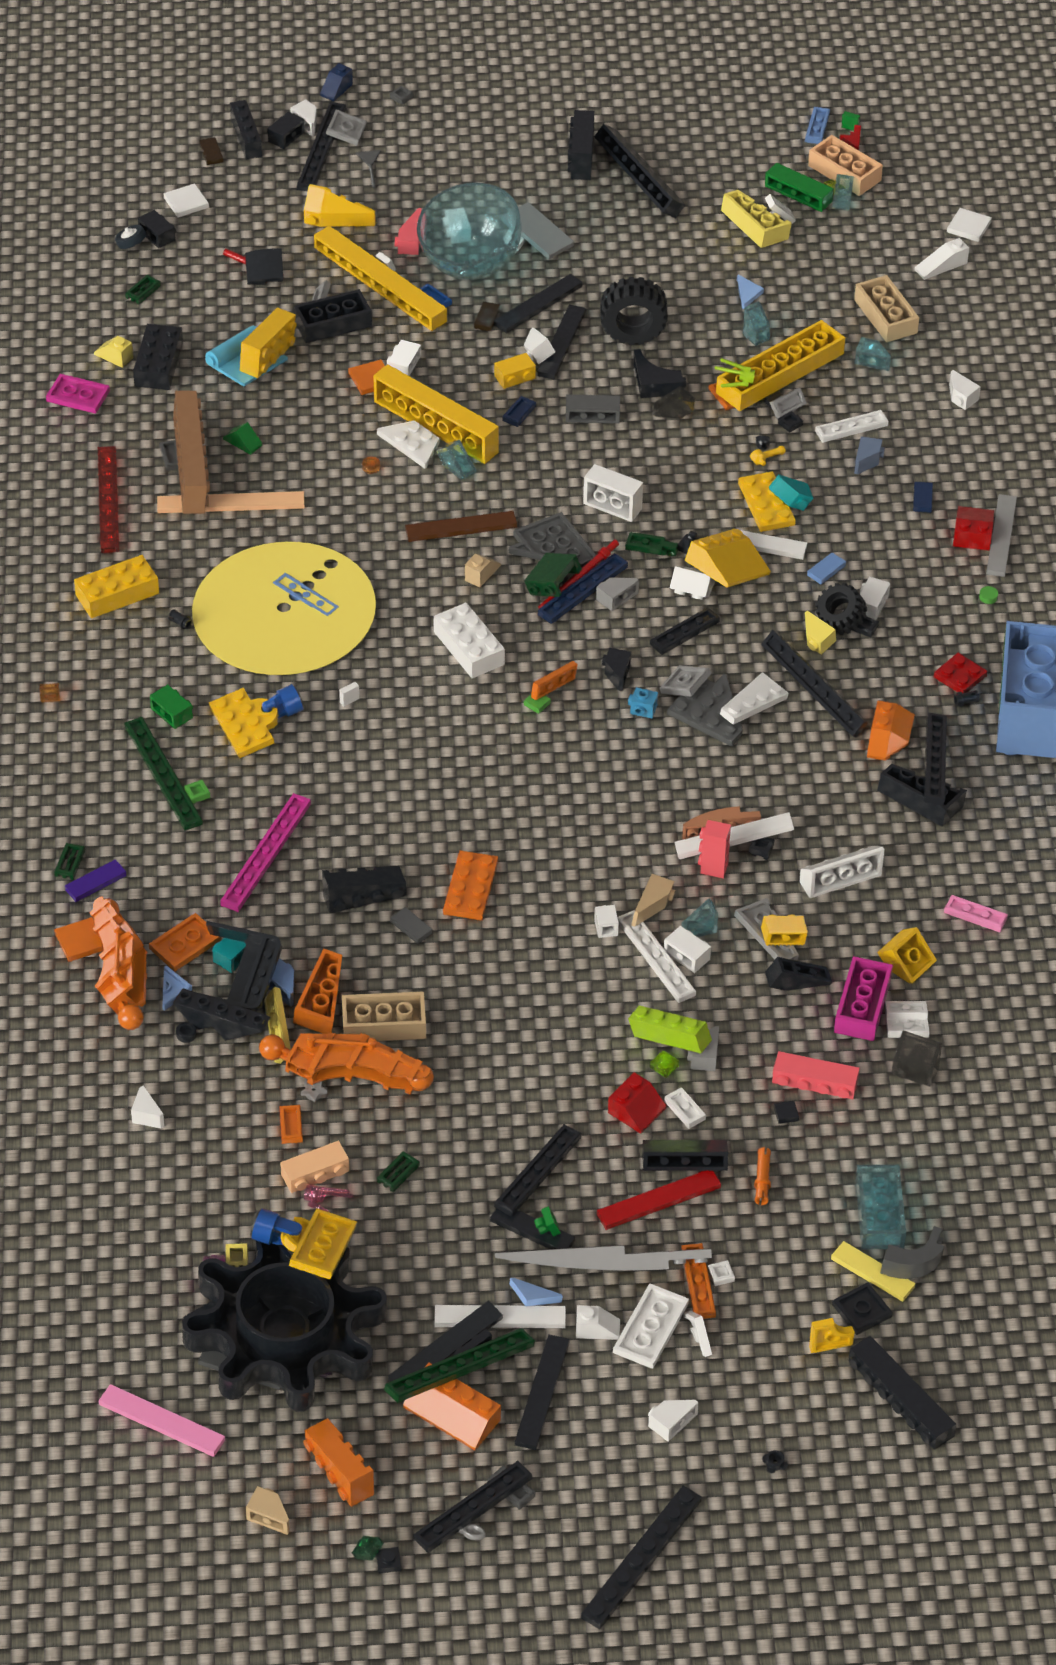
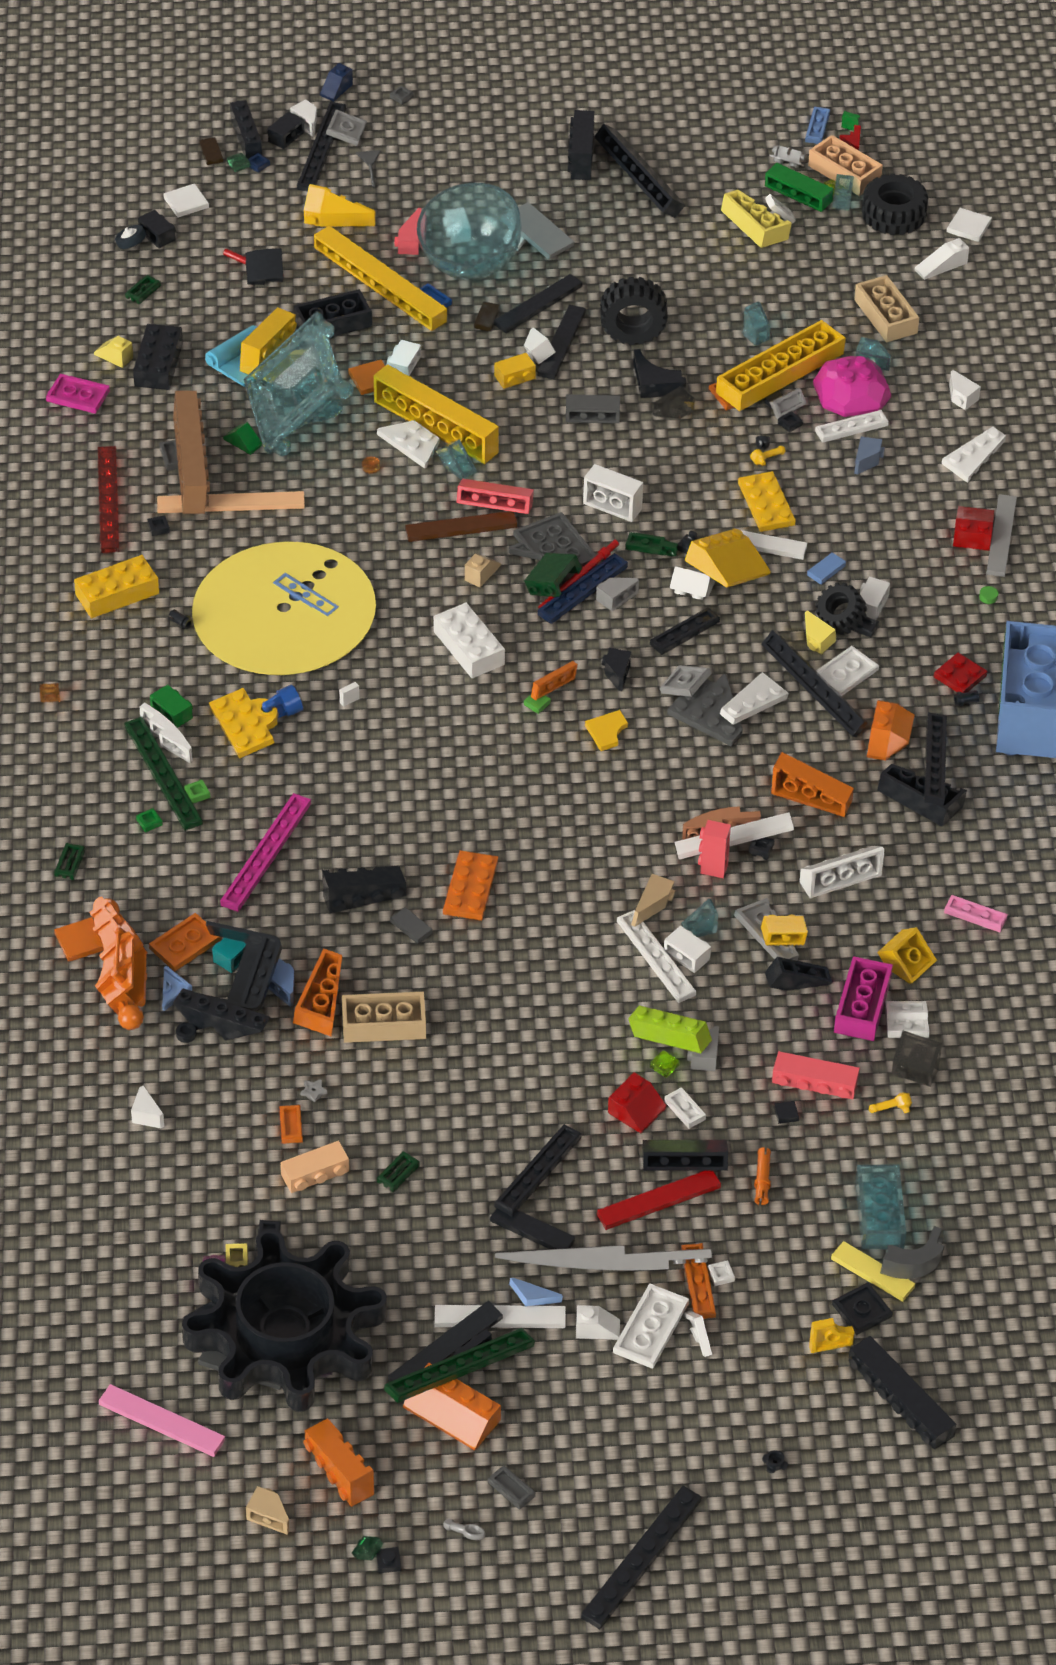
dark purple tile [65,859,127,902] -> none
yellow plate [250,1208,357,1279] -> none
orange piece [259,1033,434,1095] -> none
light yellow tile [264,987,291,1064] -> none
clear pink plant [304,1184,354,1213] -> none
light grey tile [312,280,331,301] -> none
white tile [376,252,396,271] -> none
black tile [413,1461,533,1553] -> none
dark blue tile [502,396,536,427] -> none
black tile [515,1334,570,1450] -> none
green tile [534,1206,561,1237] -> none
white brick [594,905,619,938] -> none
dark azure brick [628,687,658,719] -> none
white slope [648,1400,698,1442] -> none
lime plant [714,358,755,388] -> none
light blue tile [737,275,764,309] -> none
teal slope [769,474,814,511] -> none
dark blue tile [913,482,933,513] -> none
none -> green tile [136,808,163,833]
none -> white slope [140,702,192,763]
none -> black plate [147,515,170,536]
none -> clear green plate [227,152,250,172]
none -> clear light blue piece [243,312,354,457]
none -> dark blue tile [246,153,270,173]
none -> coral brick [457,478,534,514]
none -> yellow tile [585,710,628,751]
none -> light grey hinge [769,145,806,168]
none -> orange wedge [771,752,854,817]
none -> dark pink rock [813,356,891,417]
none -> white tile [816,646,879,696]
none -> black tyre [862,174,928,235]
none -> yellow piece [869,1092,912,1113]
none -> white wing [942,427,1006,483]

